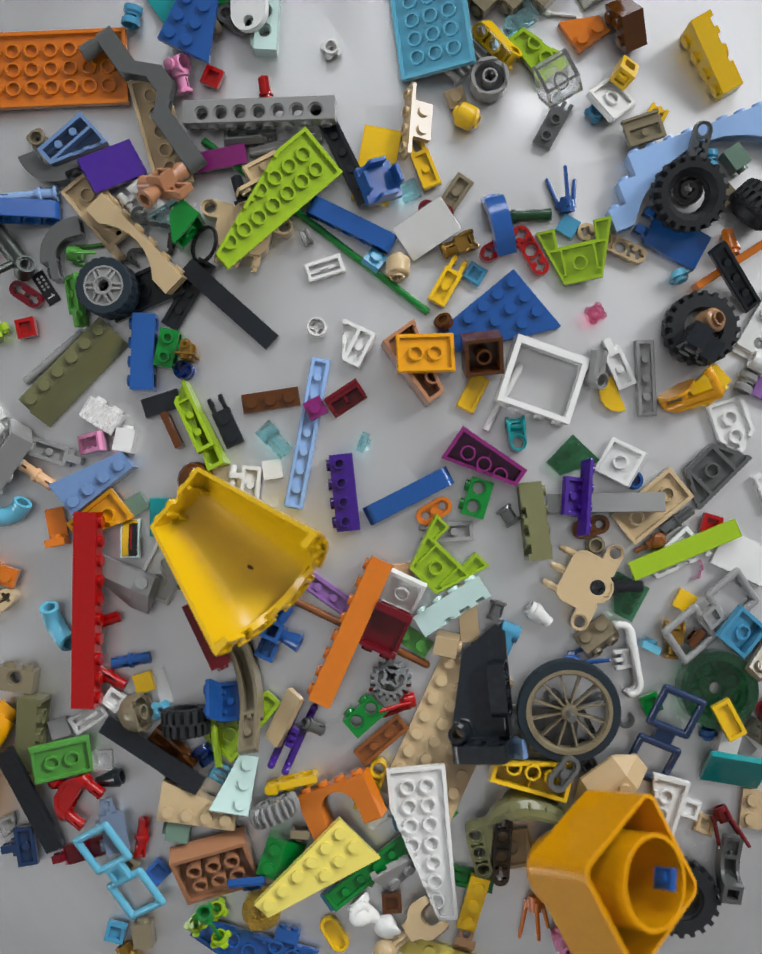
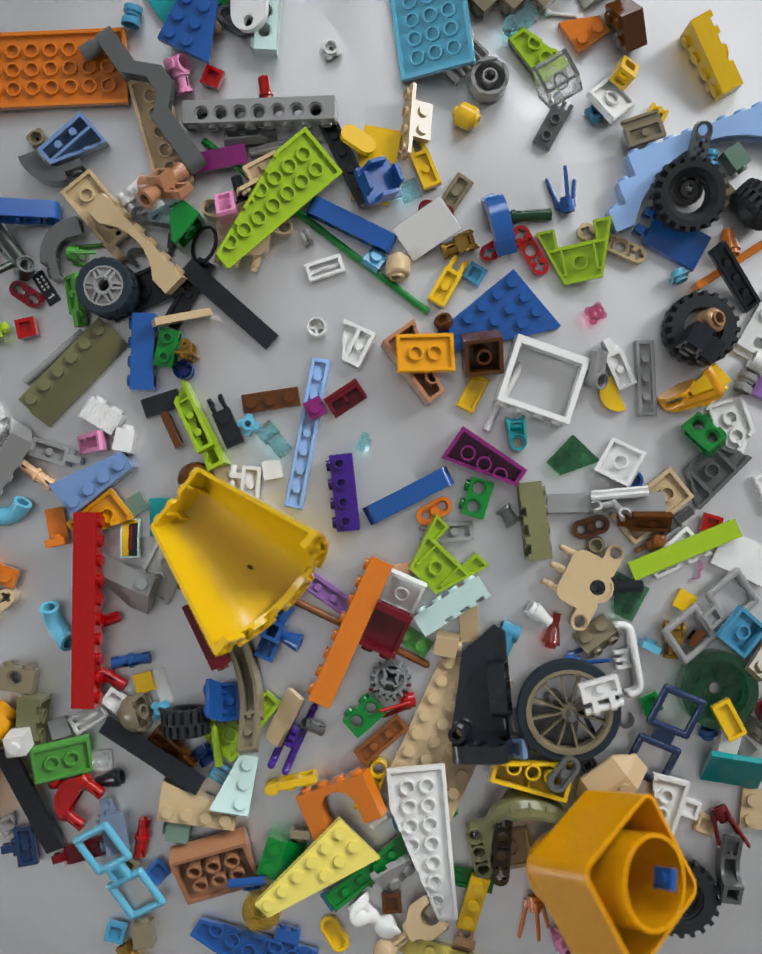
light blue pin [0,185,61,202] -> none
dark purple tile [77,139,148,196] -> none
lime plant [184,897,232,949] -> none
light grey gear [248,791,301,830] -> none
tan plate [444,85,468,112] -> none
yellow piece [472,20,522,71] -> none
dark grey bush [486,599,507,622] -> none
dark azure tile [555,213,581,240] -> none
dark purple bracket [560,458,595,537] -> none
none -> white brick [2,727,34,758]
none -> tan tile [151,308,212,328]
none -> bright pink slope [214,190,239,224]
none -> medium azure plate [237,413,260,436]
none -> yellow tile [340,124,376,156]
none -> clear red cone [541,613,561,649]
none -> white plate [577,673,625,716]
none -> white axle [590,486,649,501]
none -> light grey arm [591,499,632,522]
none -> reddish brown hinge [616,511,673,532]
none -> green brick [681,411,727,458]

